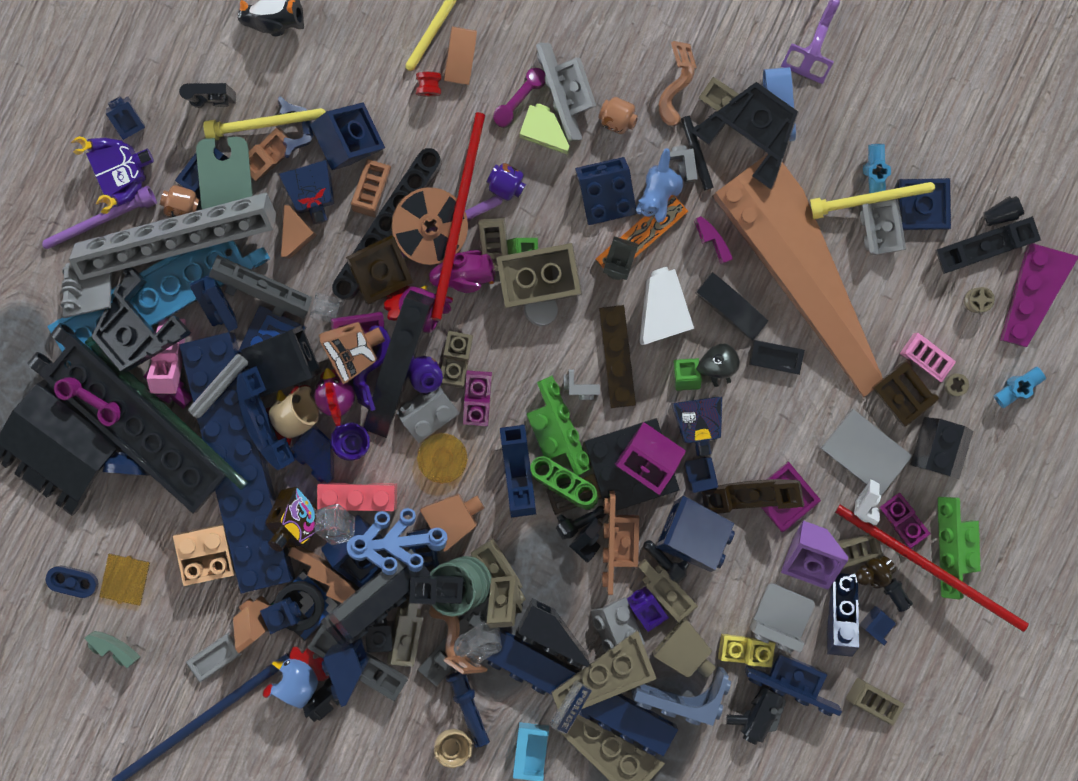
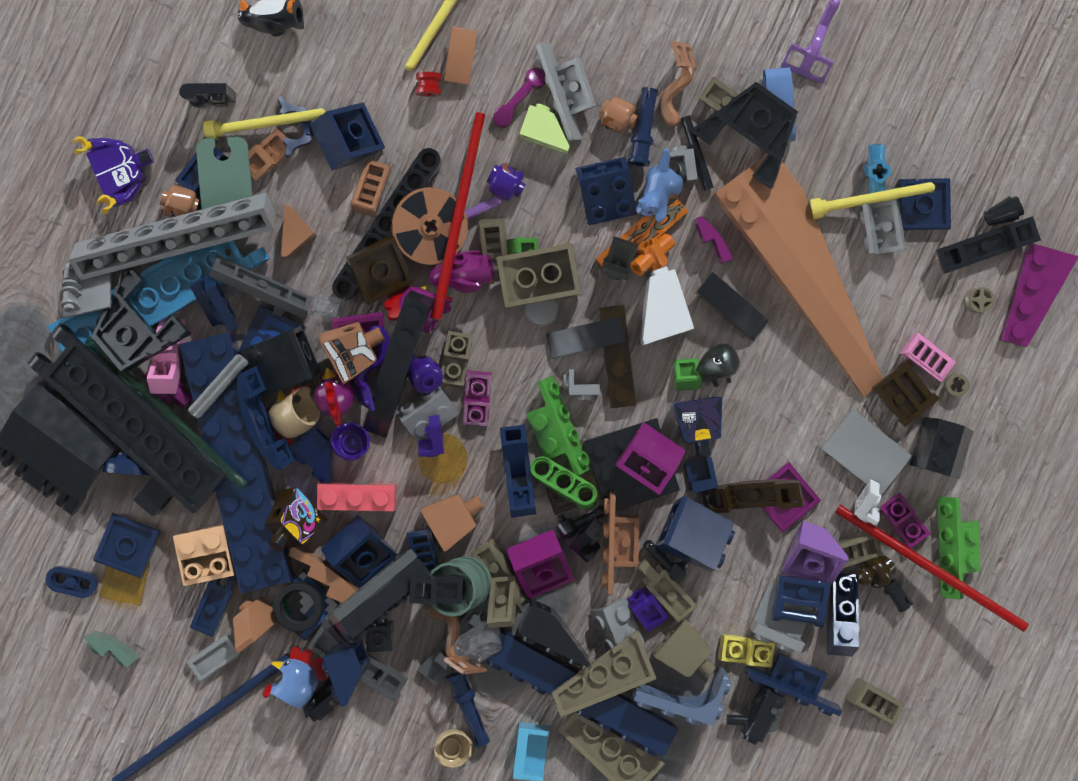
medium lavender piece [42,186,157,249] -> none
magenta bar [54,377,120,426] -> none
dark blue bracket [106,96,145,140] -> none
dark blue bracket [260,597,301,635] -> none
dark blue torso [279,160,334,225] -> none
clear brick [315,504,355,545] -> none
medium blue plant [347,508,447,575] -> none
dark tan hinge [387,594,423,667] -> none
clear slope [550,680,592,734] -> none
black tile [749,340,805,375] -> none
dark blue panel [859,606,896,646] -> none
dark azure axle [994,367,1046,408] -> none
none -> dark blue tile [93,513,161,578]
none -> black brick [133,477,174,517]
none -> dark blue hinge [190,573,237,637]
none -> dark purple bracket [418,415,444,457]
none -> magenta slope [507,529,575,599]
none -> black slope [546,317,625,358]
none -> dark blue pin [627,87,658,167]
none -> orange axle [630,234,675,276]
none -> dark blue plate [772,575,830,628]

